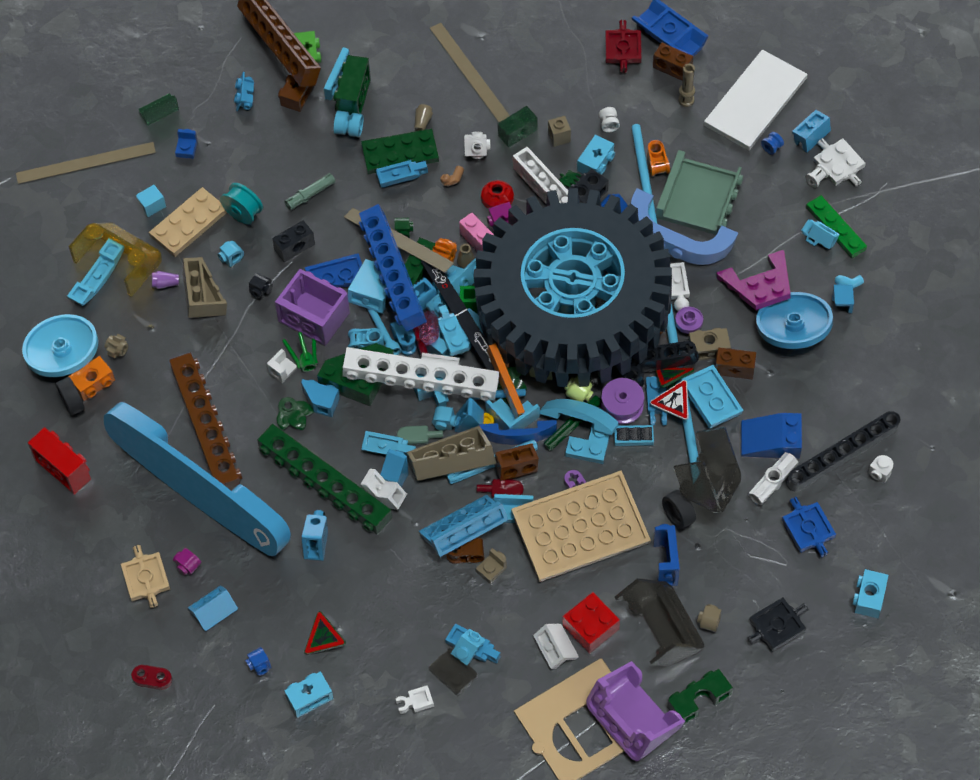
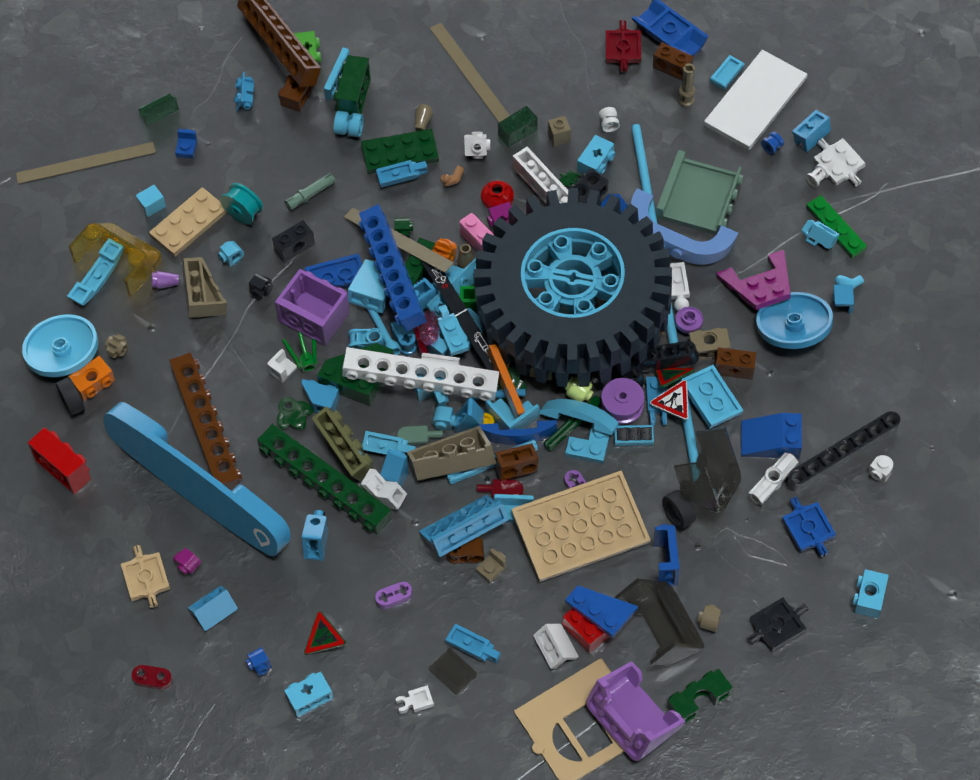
medium azure bracket [451,629,485,665] -> none
orange piece [647,140,670,176] -> none
none -> olive brick [312,406,375,482]
none -> medium lavender beam [375,582,412,609]
none -> blue wing [565,585,638,639]
none -> medium azure tile [710,55,744,90]

